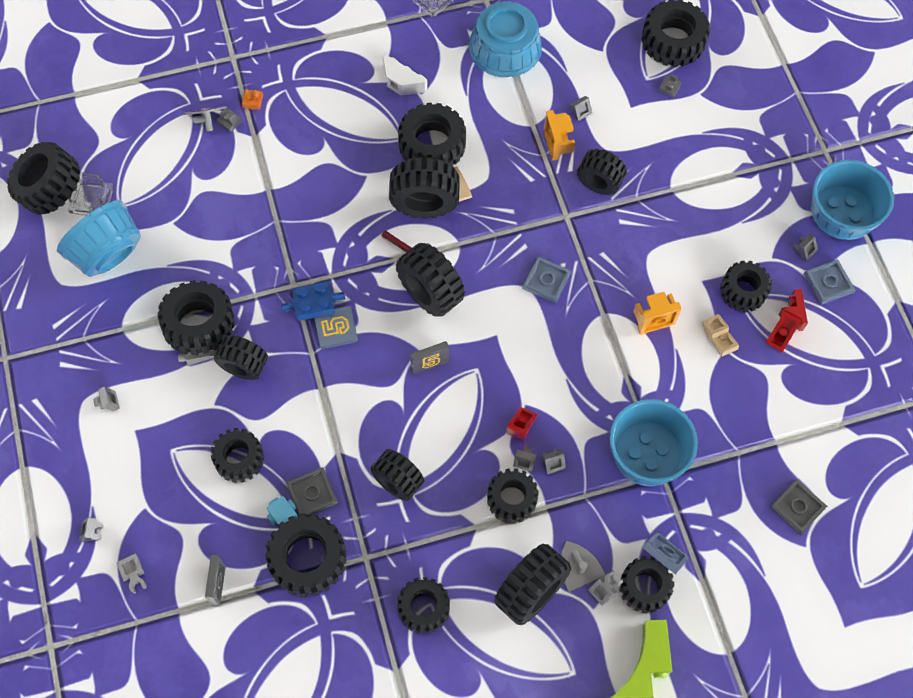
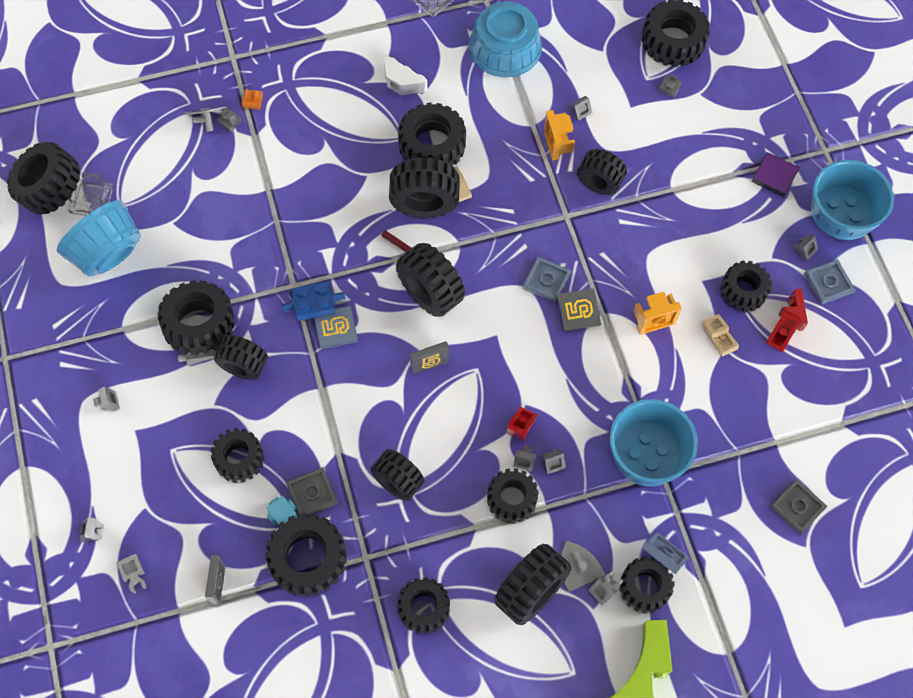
none -> dark grey tile [557,288,602,332]
none -> dark purple tile [751,152,800,197]

